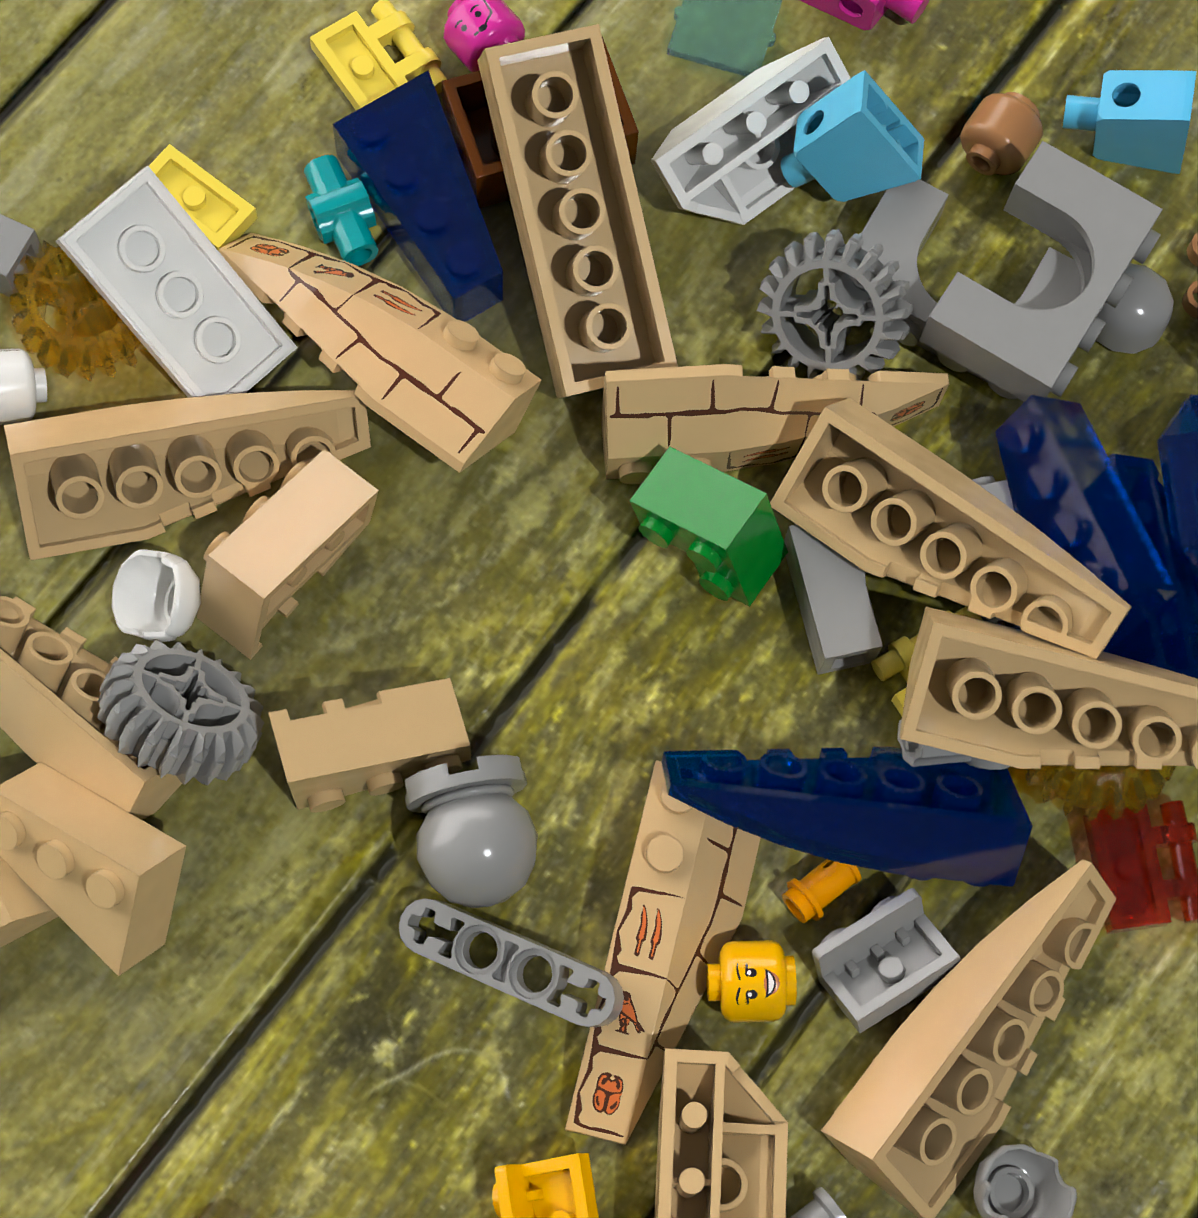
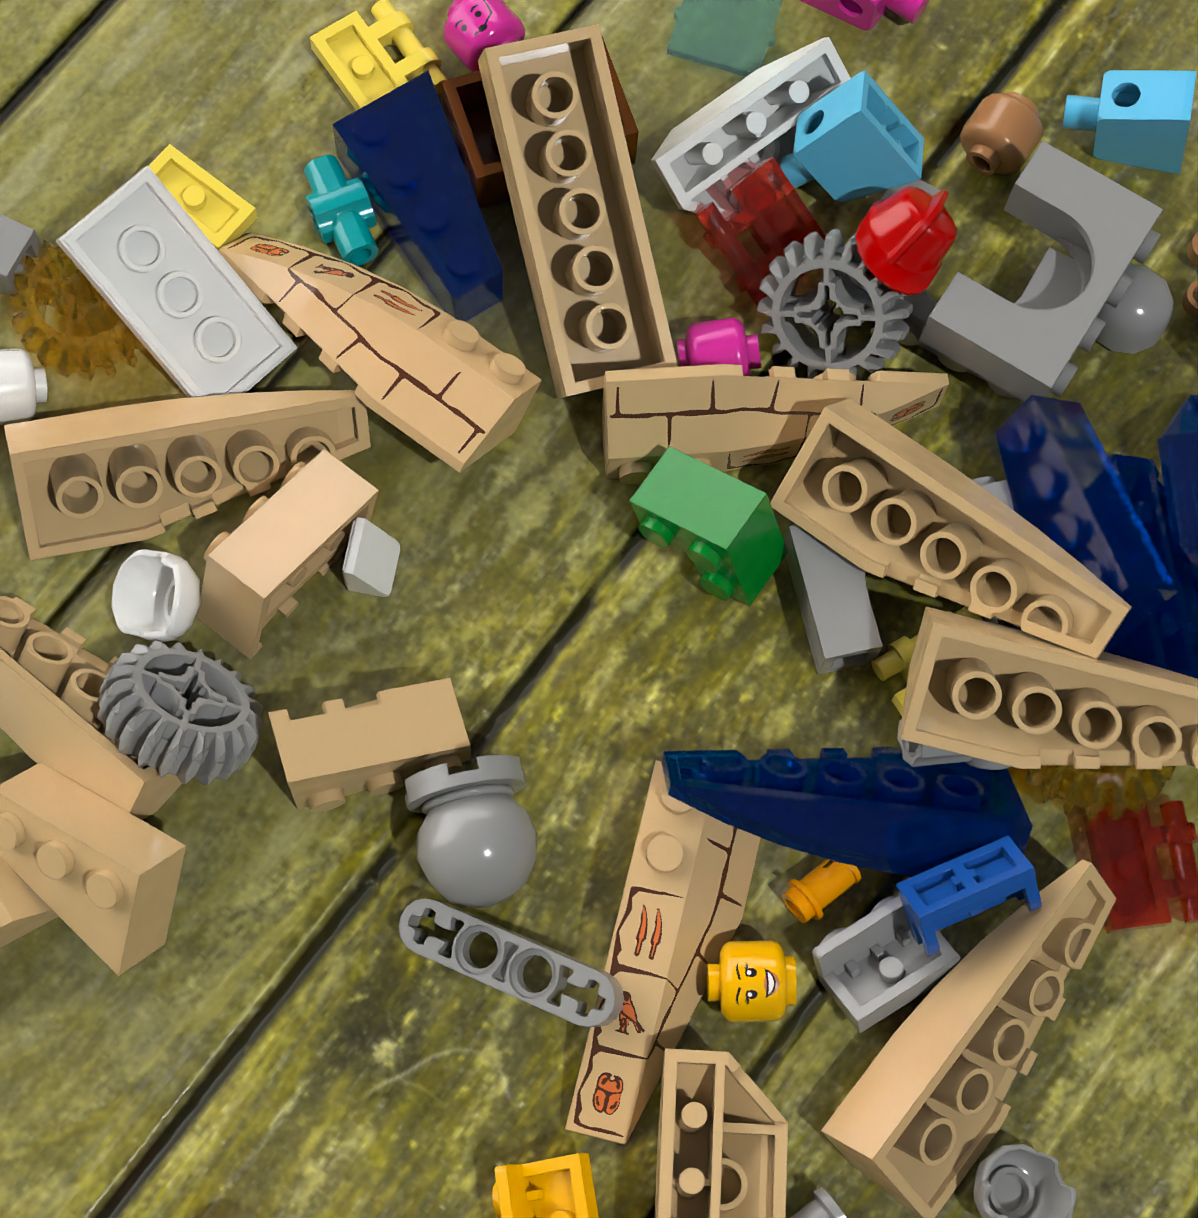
none -> white slope [342,517,400,597]
none -> dark pink head [677,318,762,376]
none -> clear red plate [694,157,826,307]
none -> red piece [855,186,957,295]
none -> blue hinge [896,835,1042,956]

